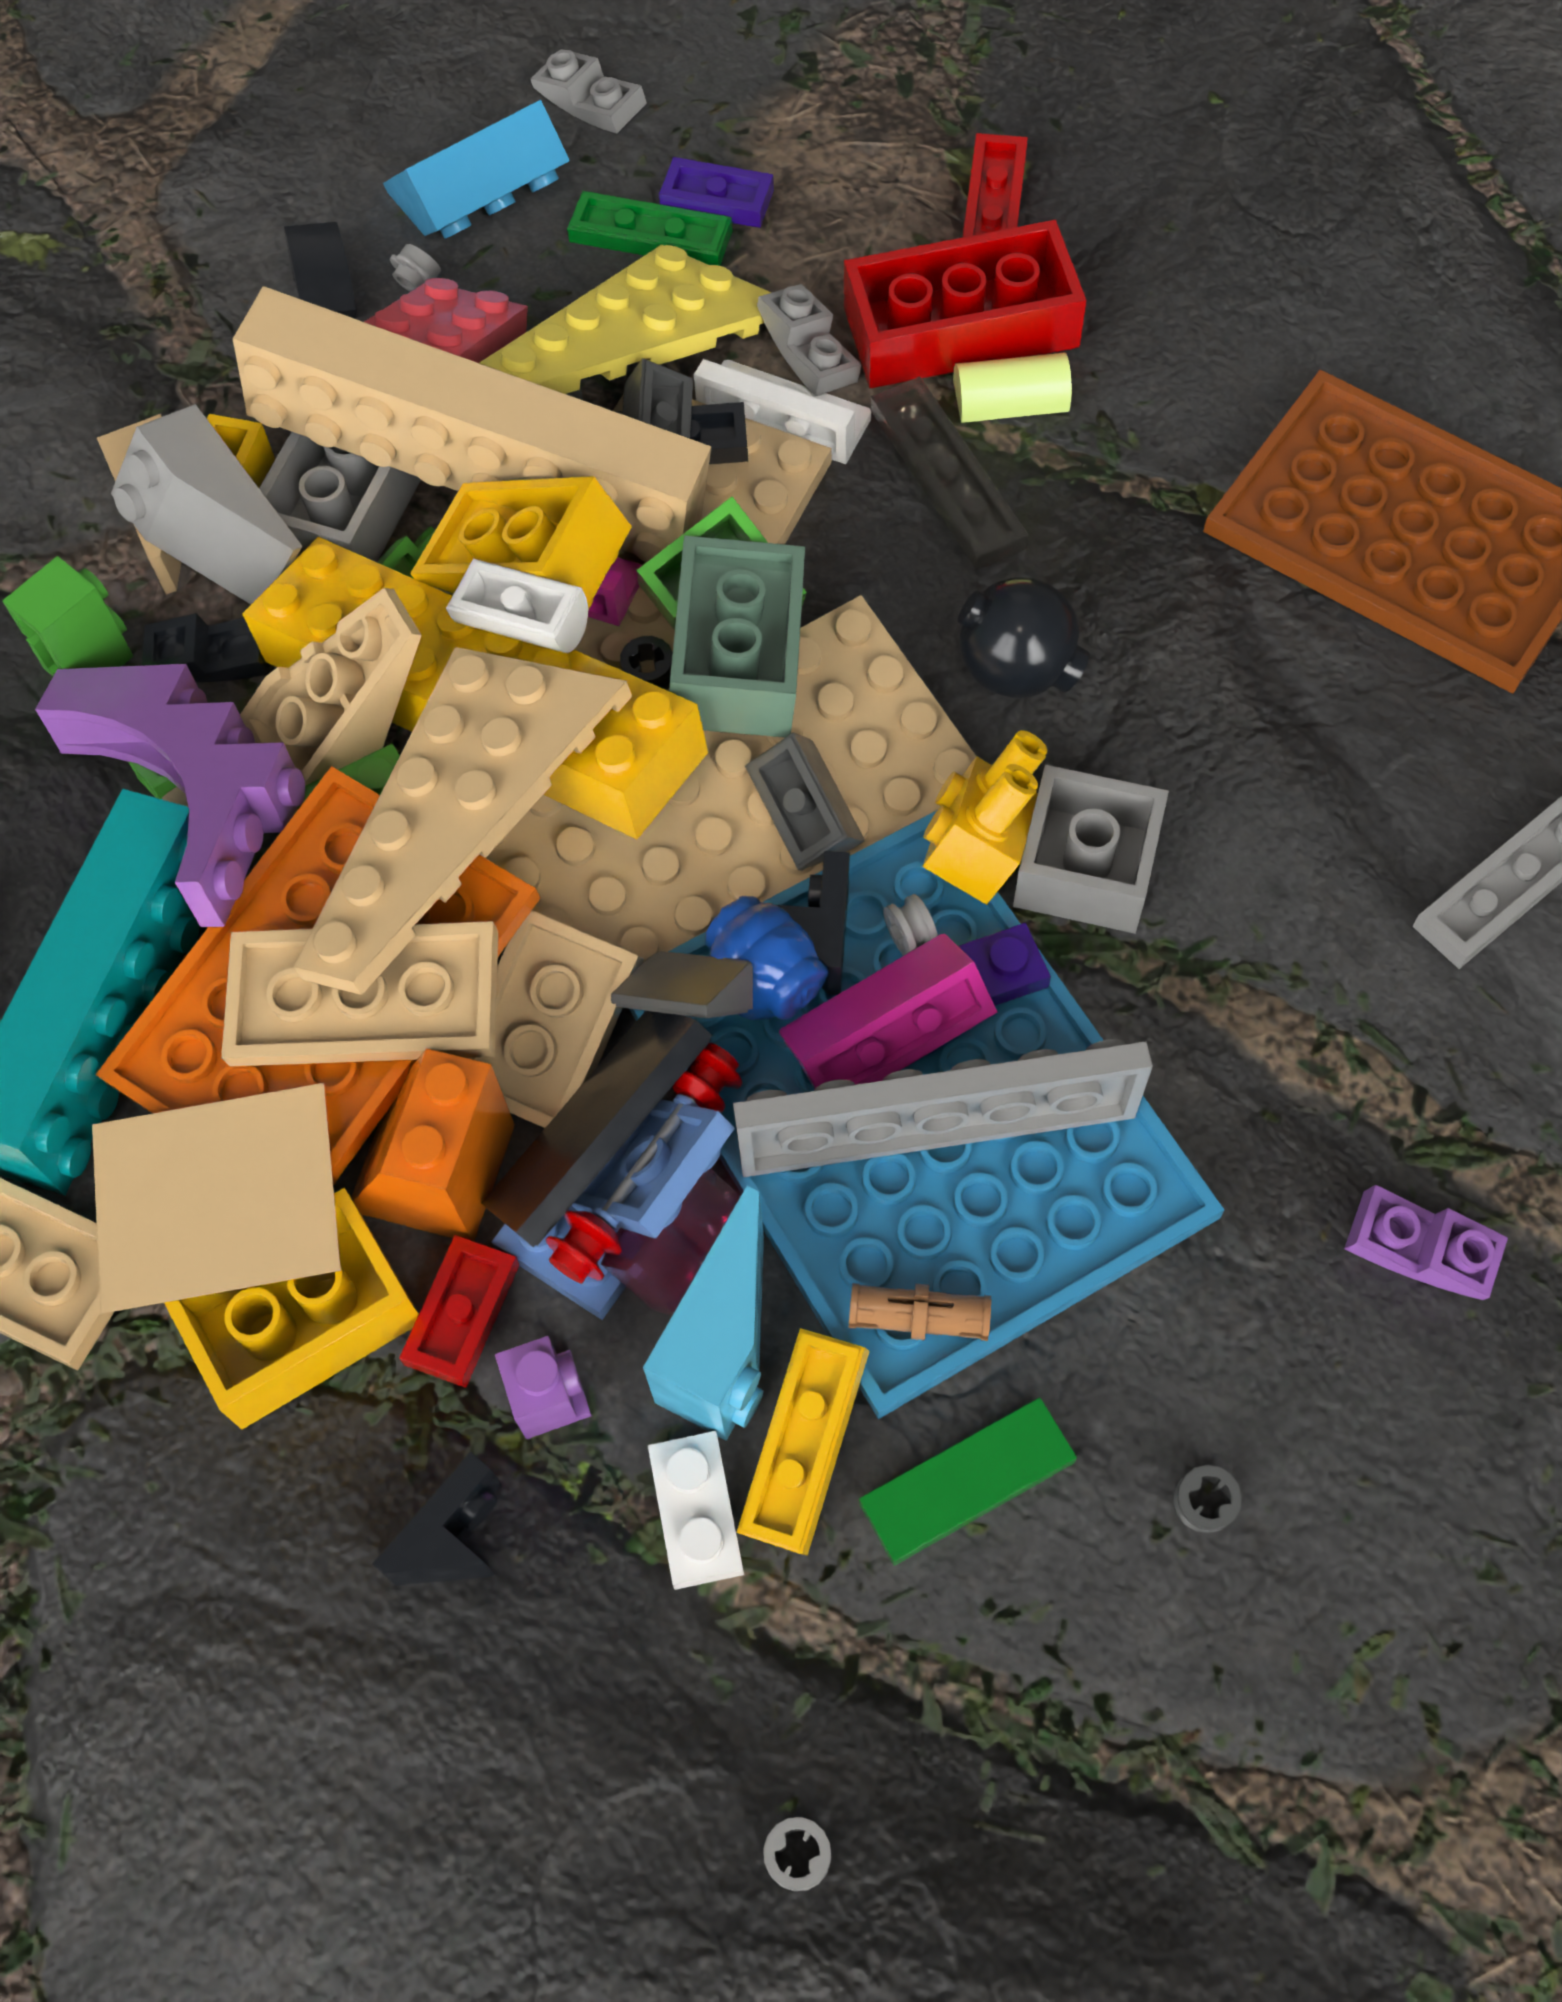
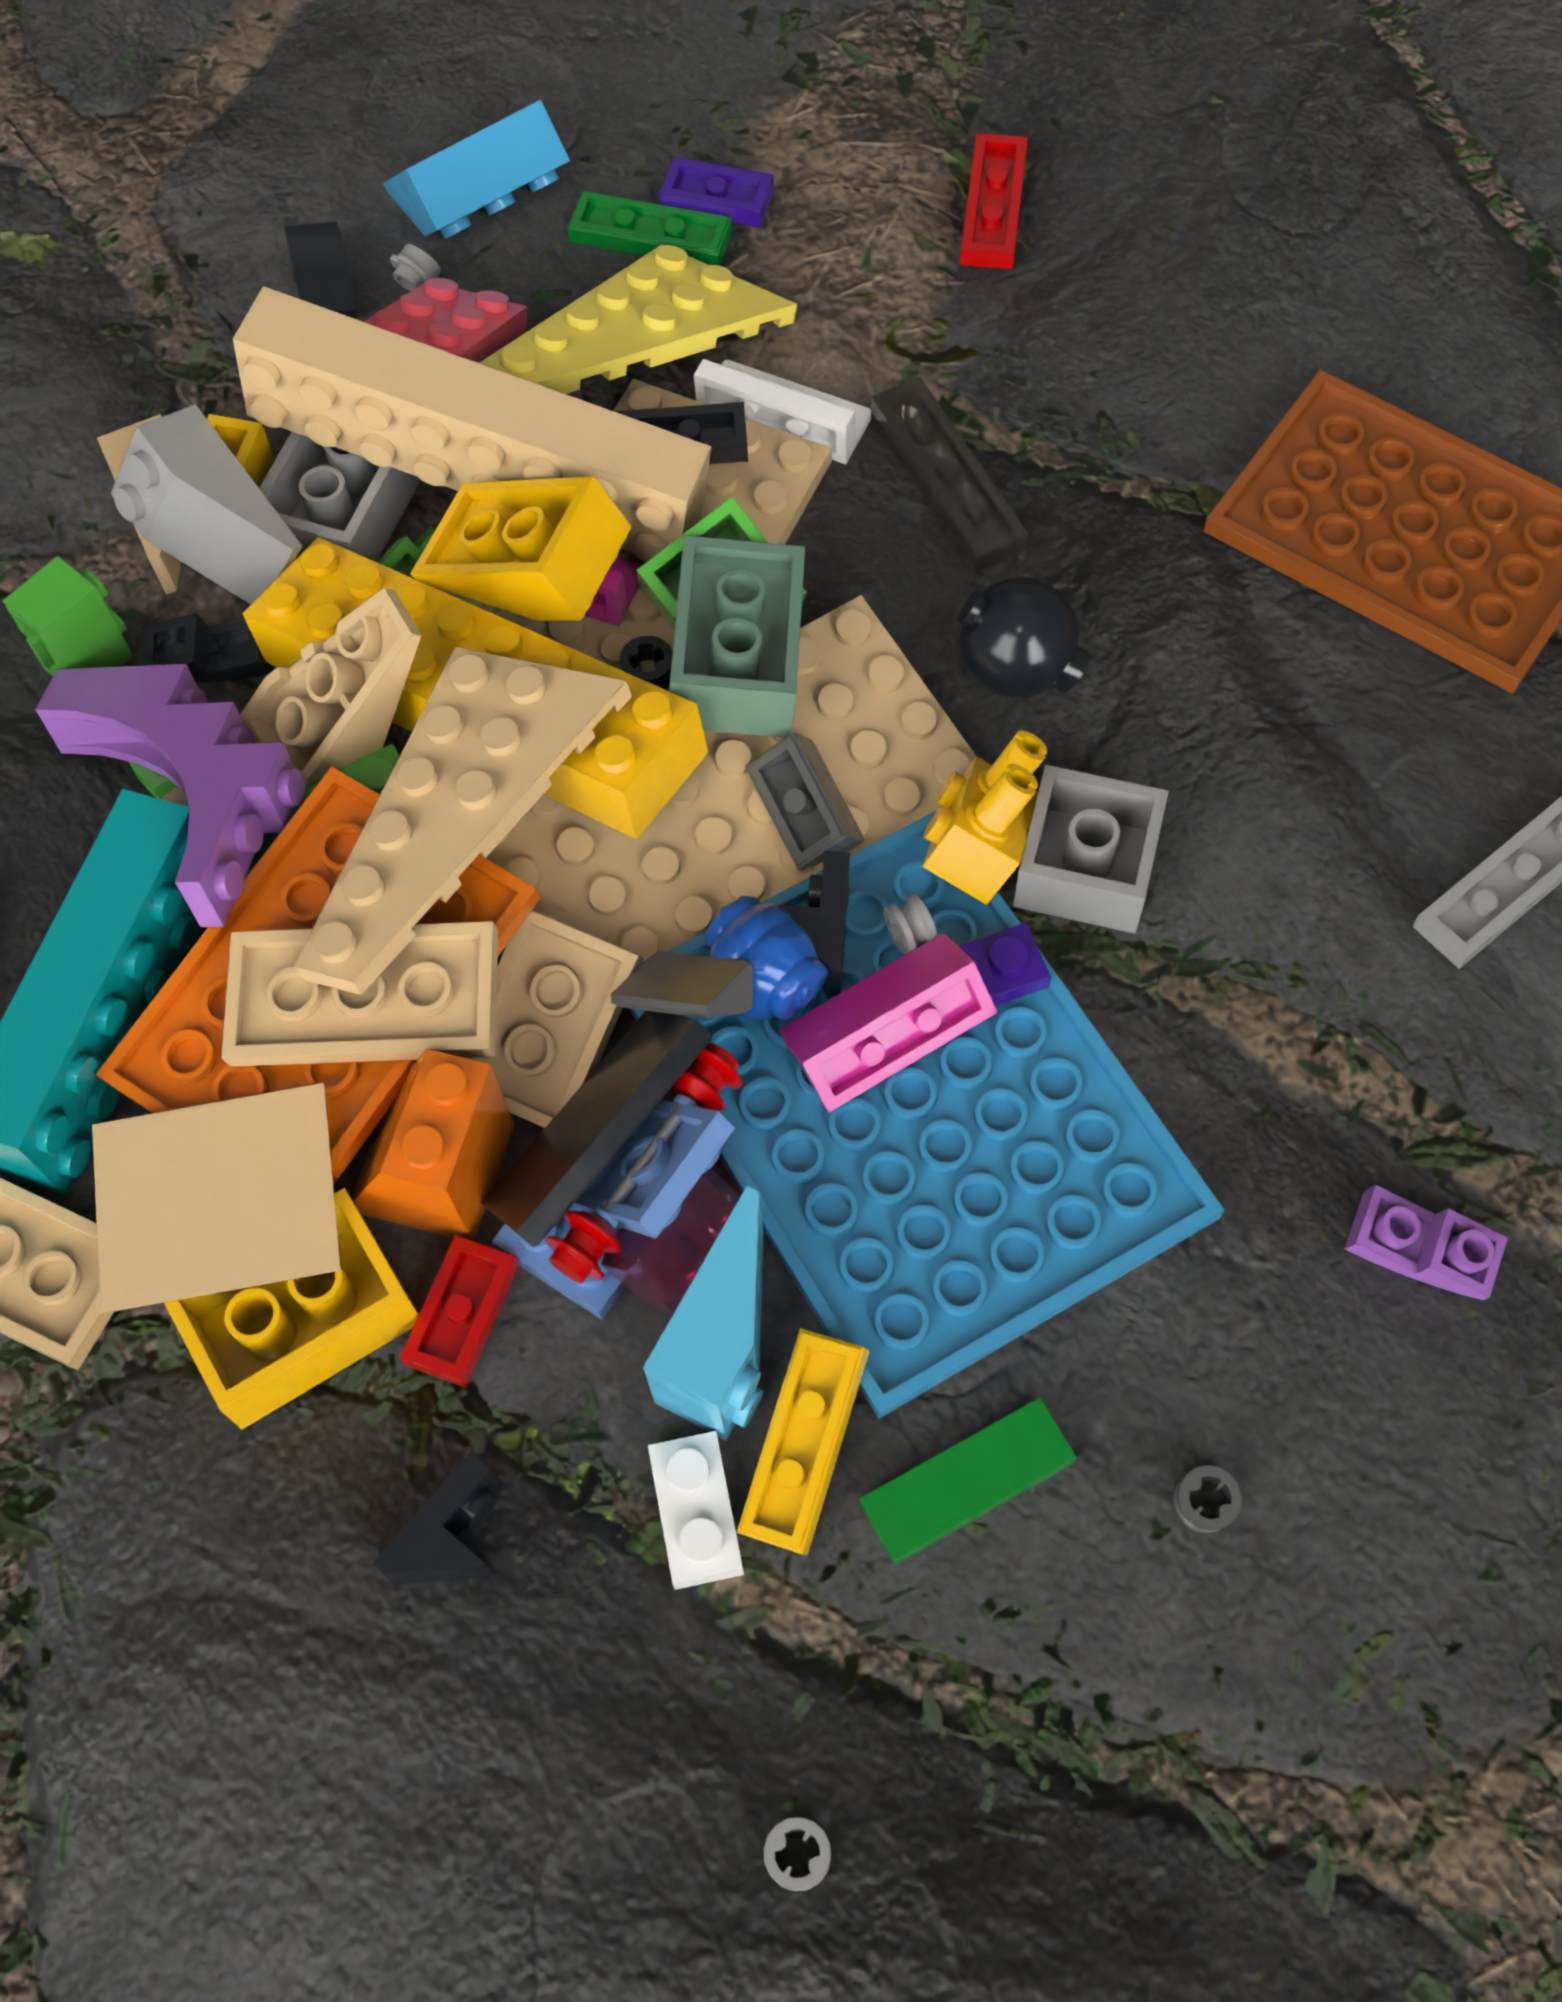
white brick [446,558,588,653] -> none
medium lavender brick [495,1336,591,1439] -> none
light grey slope [530,49,647,134] -> none
dark grey slope [622,358,693,439] -> none
light grey plate [733,1039,1153,1177] -> none
light grey slope [757,284,862,396] -> none
red brick [844,219,1087,389] -> none
medium nougat pin [849,1283,992,1341] -> none
yellowish green brick [953,352,1072,423] -> none

